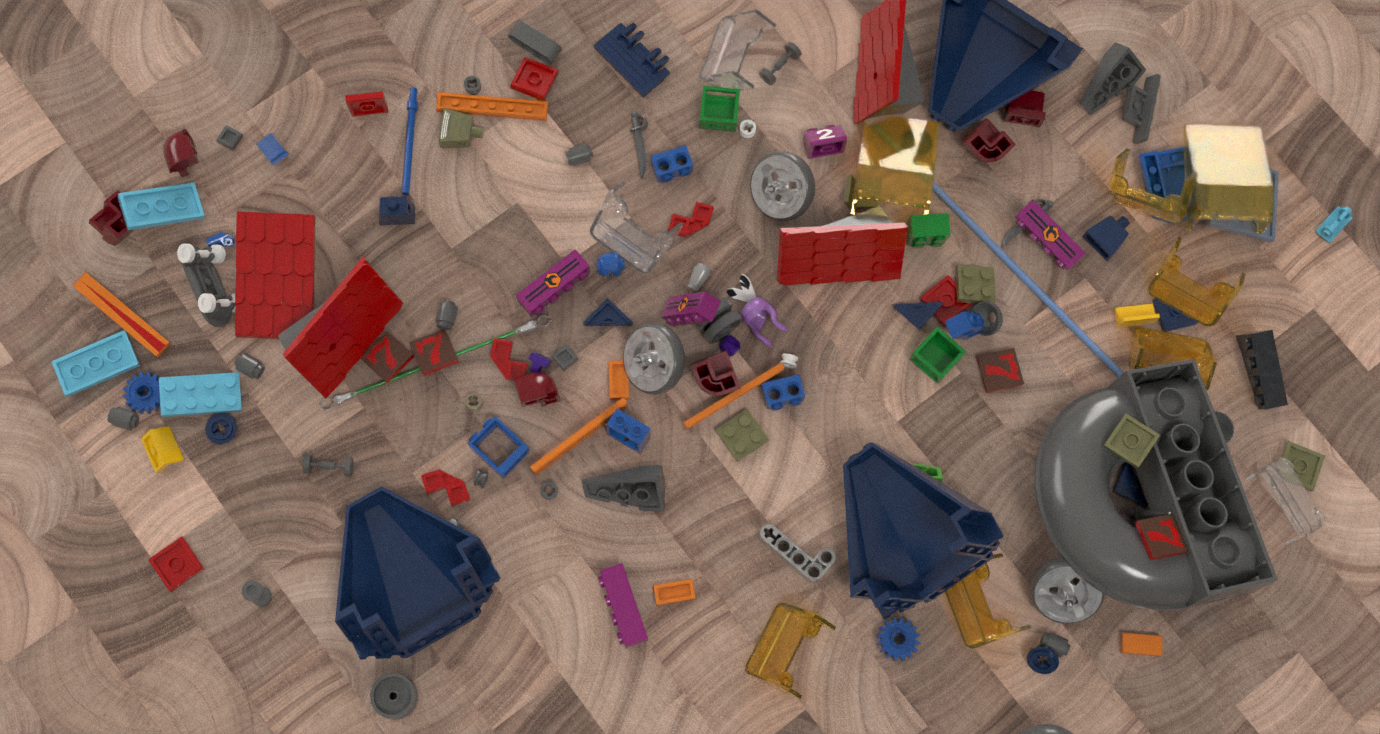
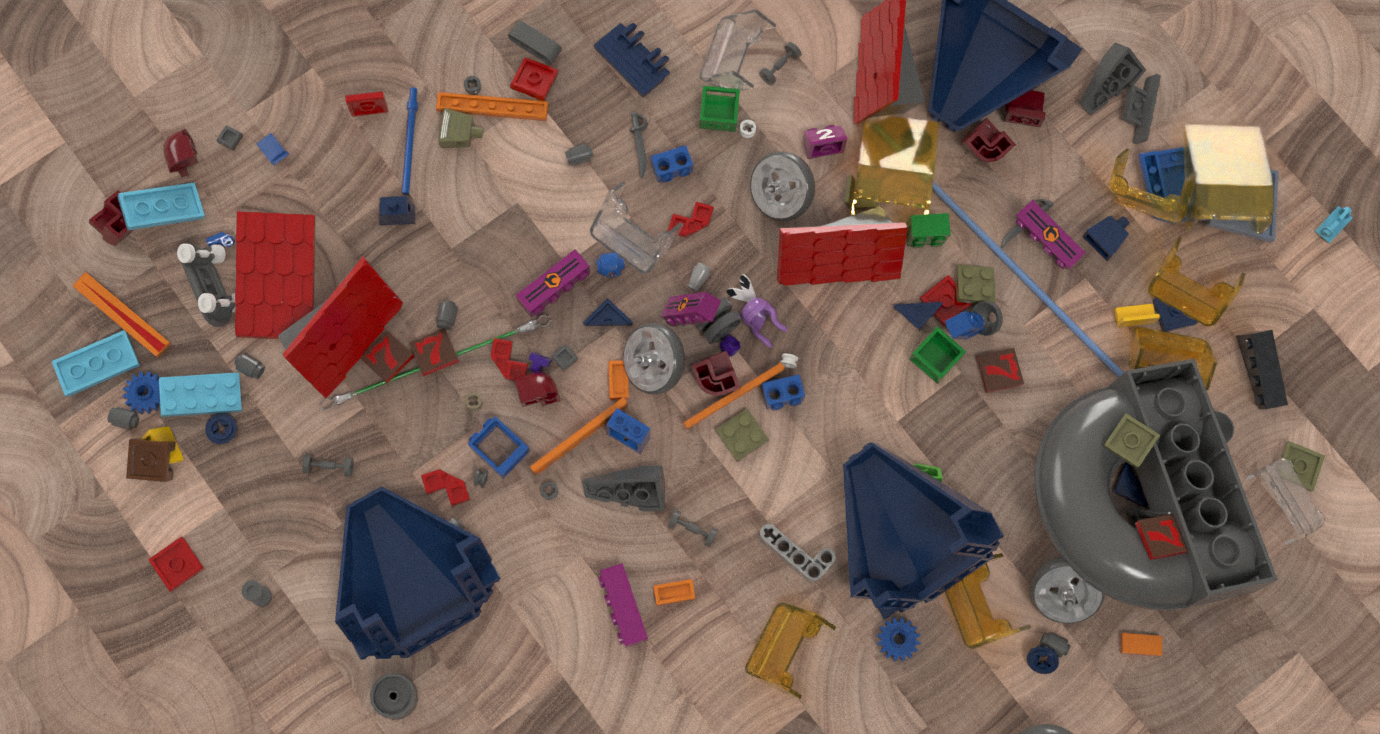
none -> reddish brown panel [126,438,176,482]
none -> dark grey wheel [668,510,718,547]

